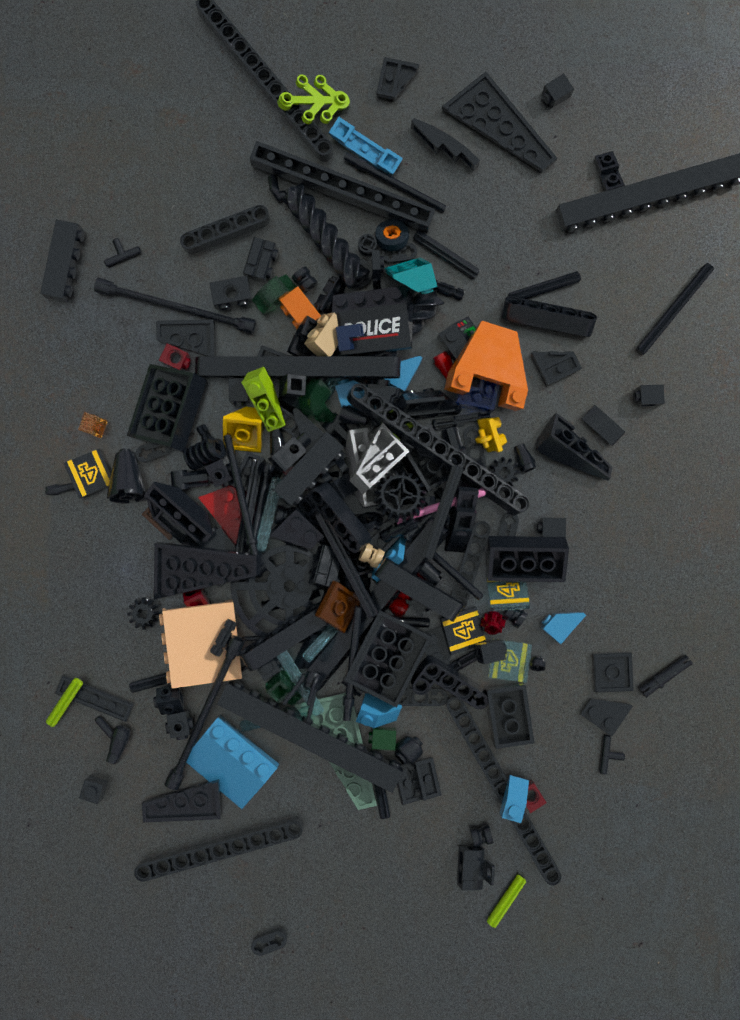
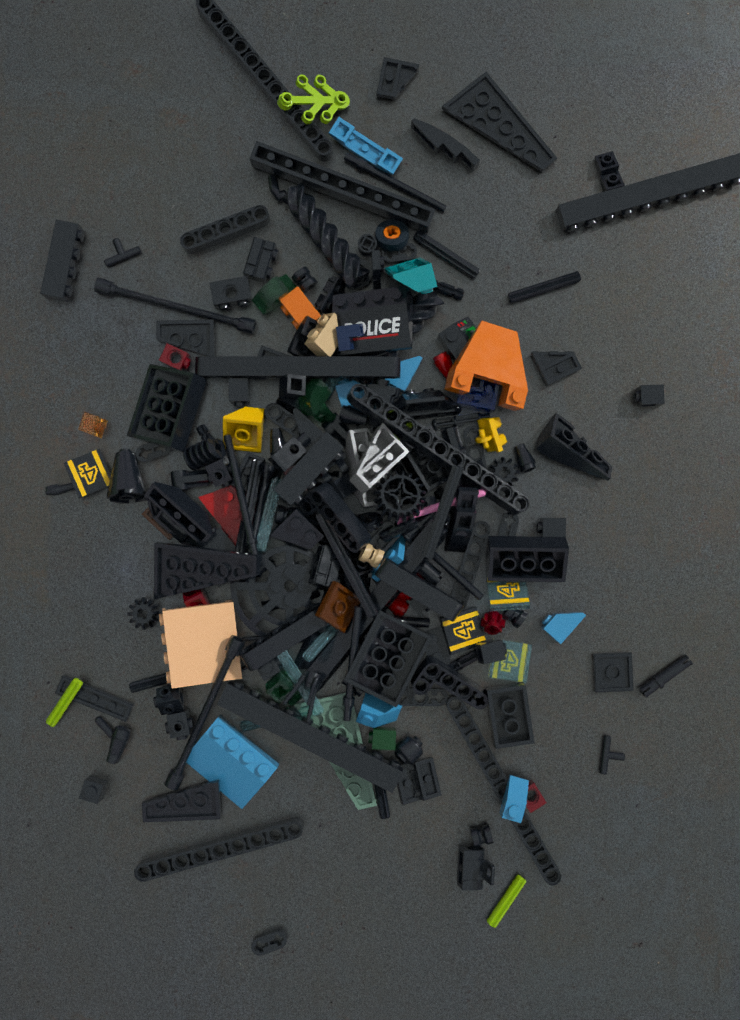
black axle [210,619,237,657] -> none
lime slope [241,367,286,432] -> none
black beam [501,296,597,337] -> none
black hinge [530,656,546,672] -> none
black brick [542,73,574,108] -> none
black wing [579,698,633,736] -> none
black slope [582,405,625,446] -> none
black axle [636,263,714,355] -> none

